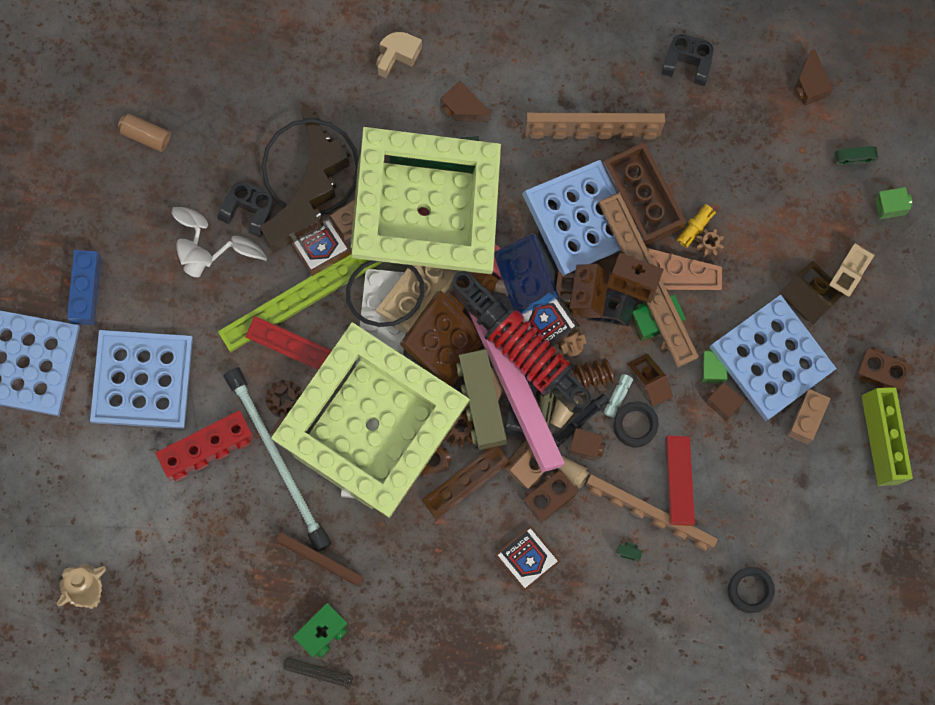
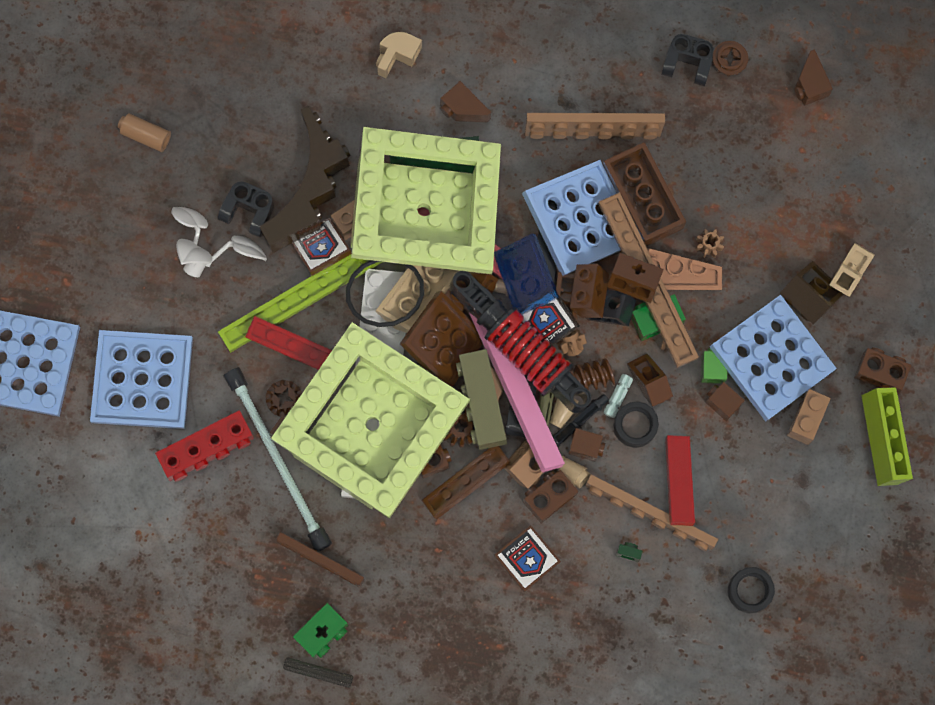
tan hair [57,563,106,609] -> none
blue brick [67,250,102,325] -> none
black piece [261,118,359,215] -> none
yellow pin [676,204,716,248] -> none
dark green beam [834,146,878,165] -> none
bright green brick [875,187,912,220] -> none
none -> reddish brown gear [712,41,748,76]

